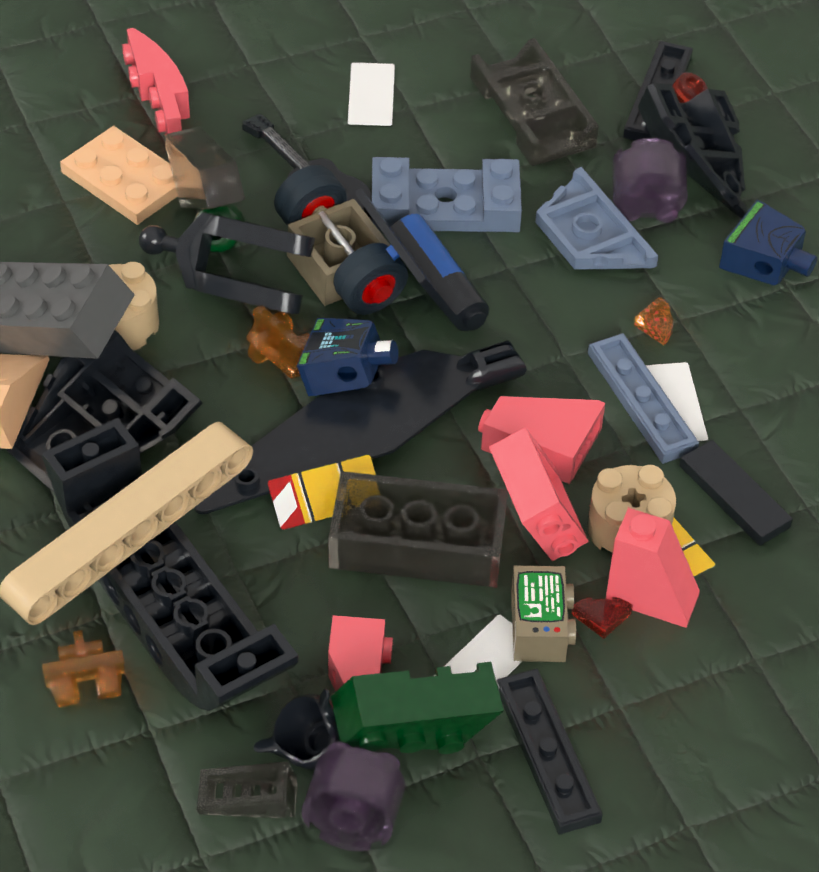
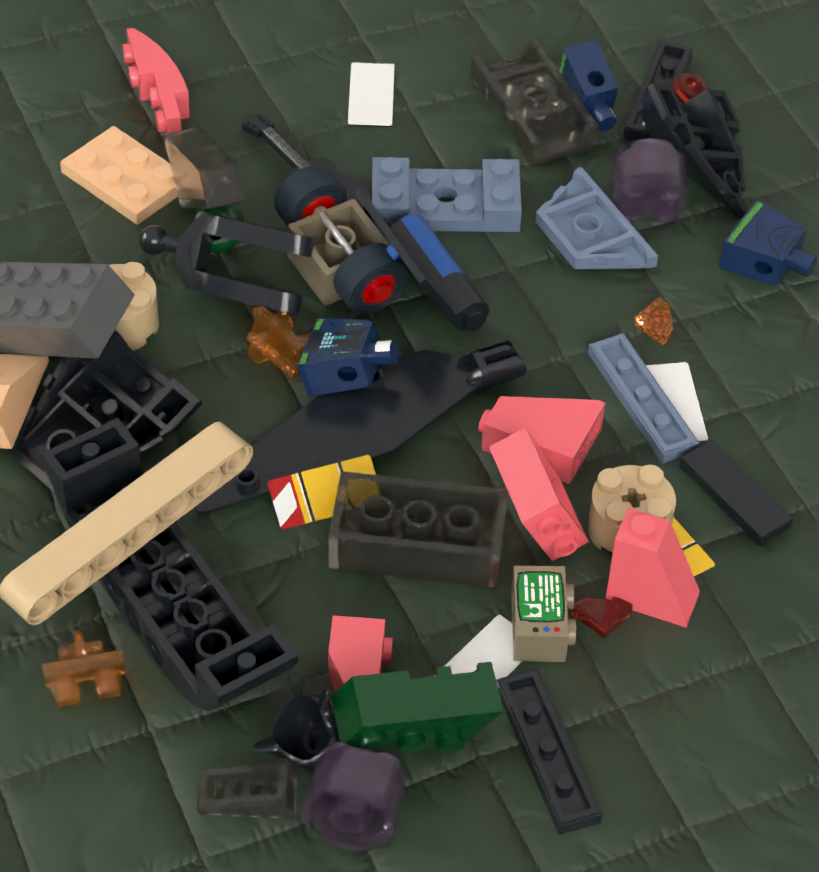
none -> dark blue torso [554,40,618,132]

